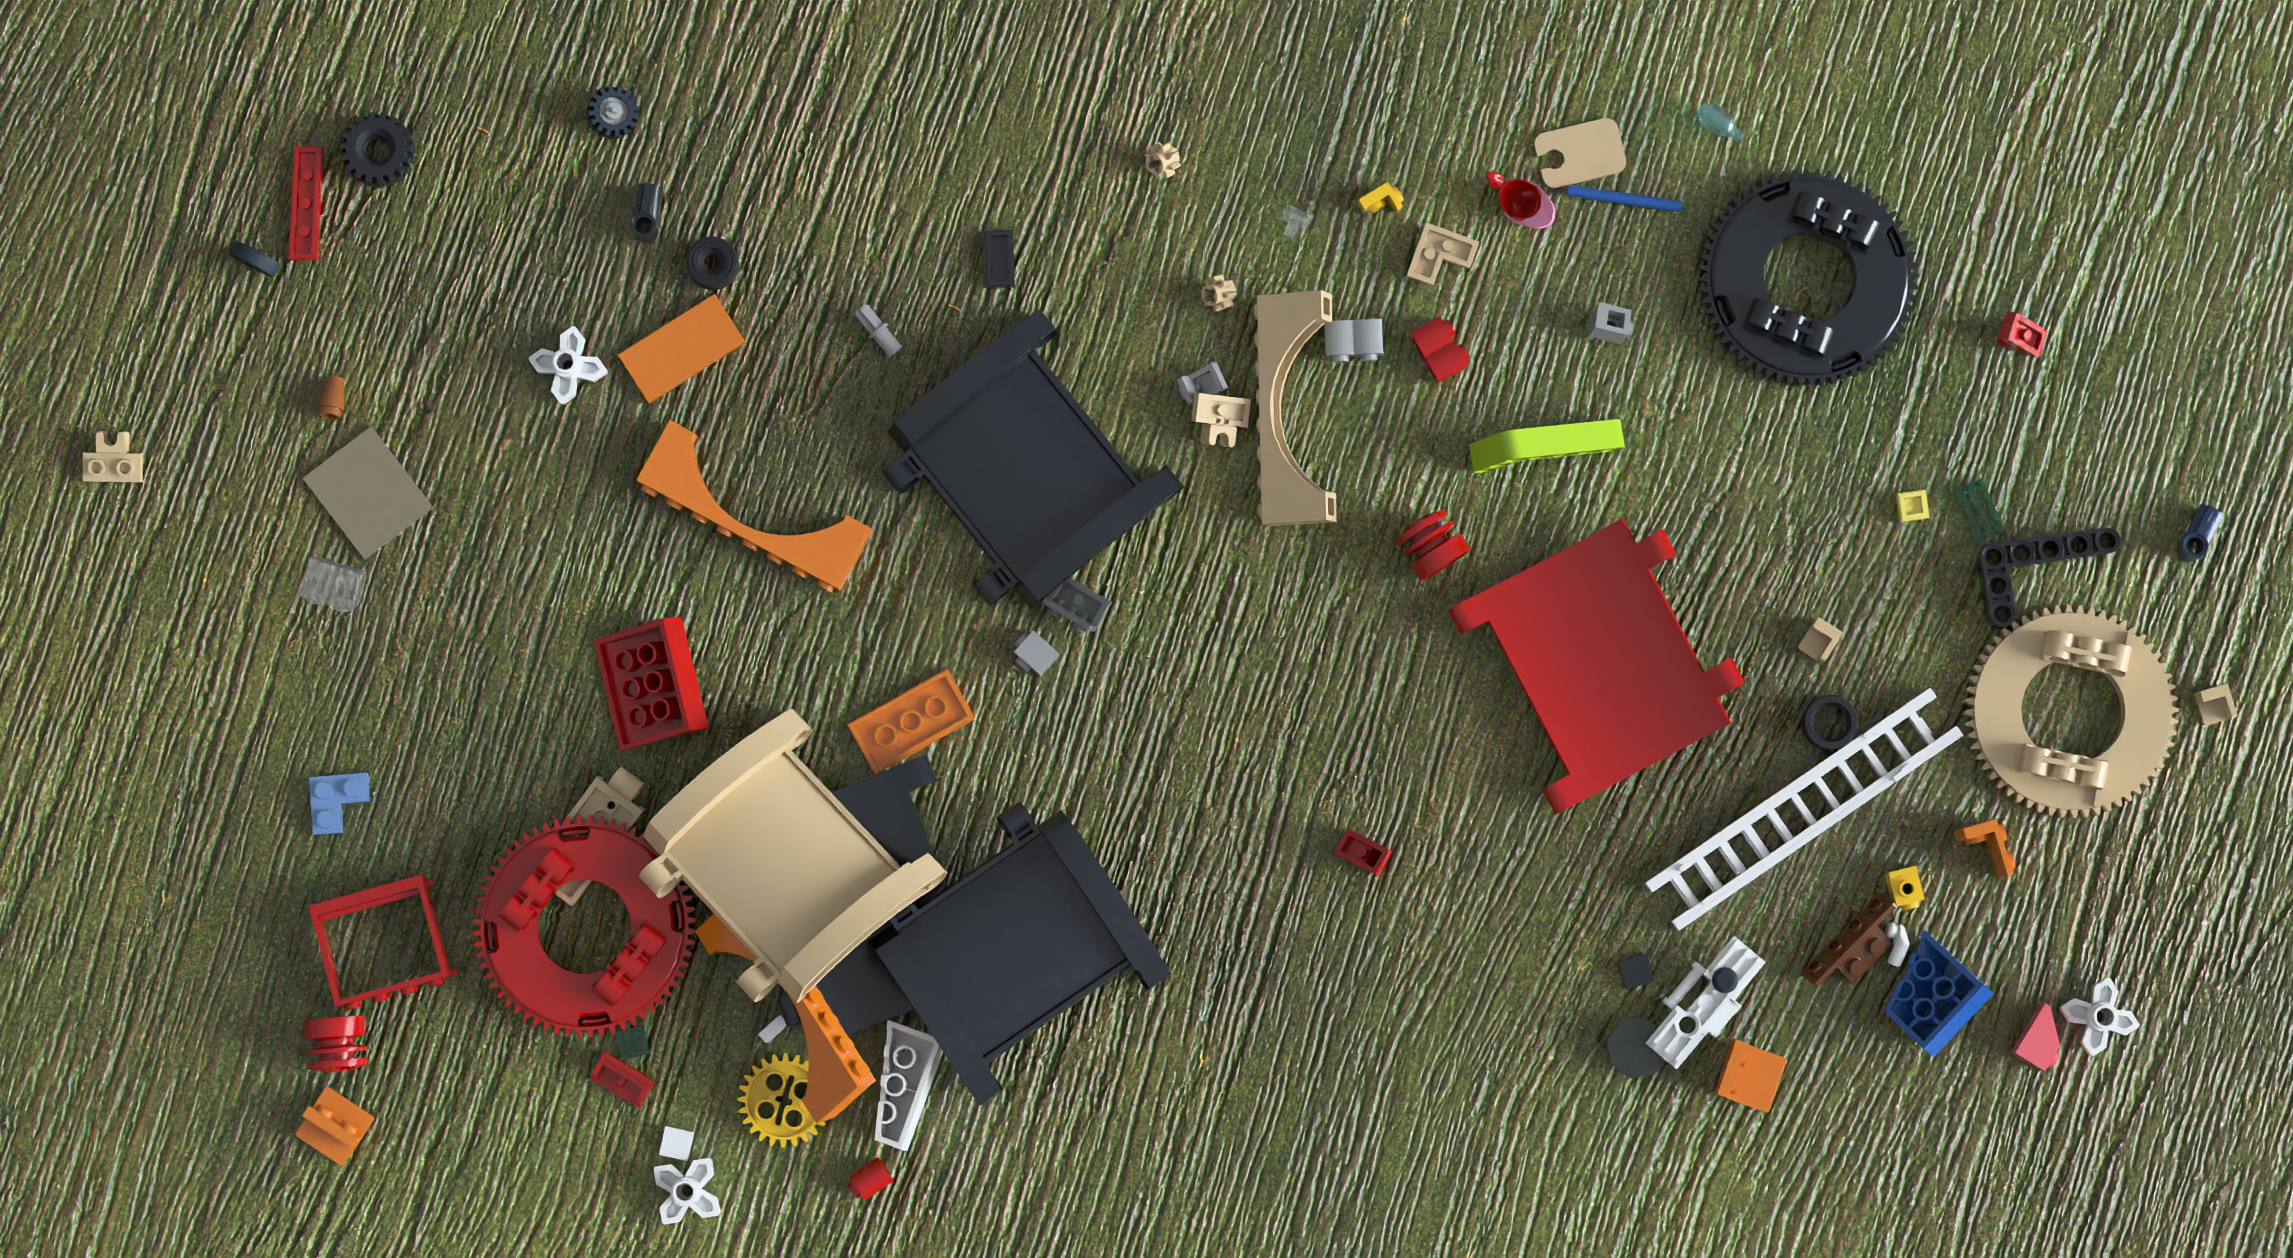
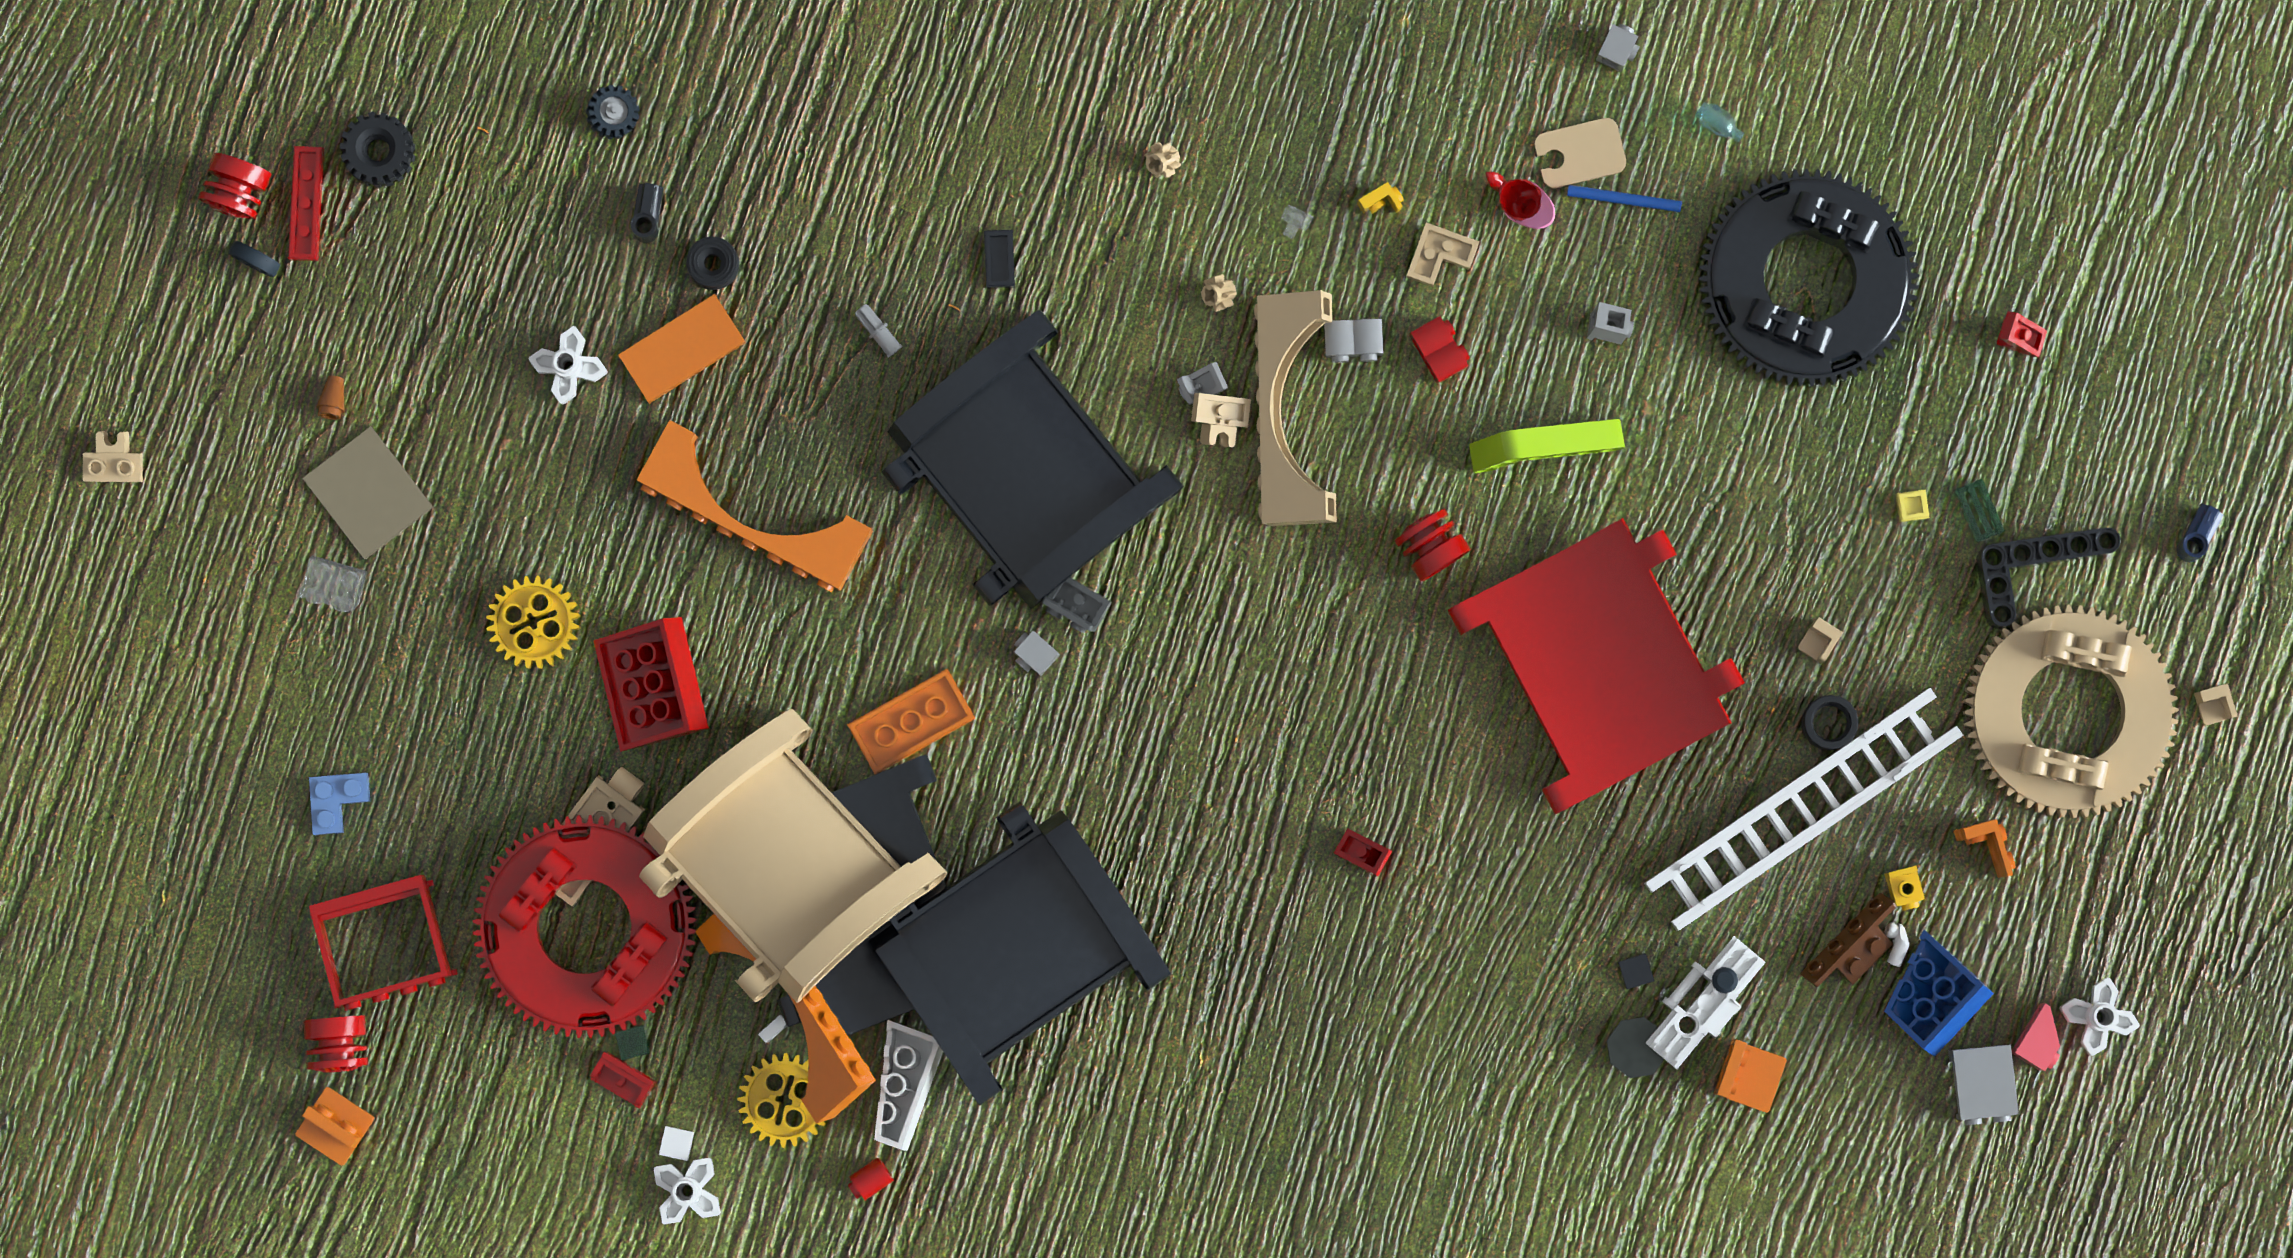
none -> red wheel [198,152,272,220]
none -> yellow gear [486,576,581,669]
none -> light grey brick [1596,24,1640,72]
none -> light grey panel [1948,1045,2019,1125]

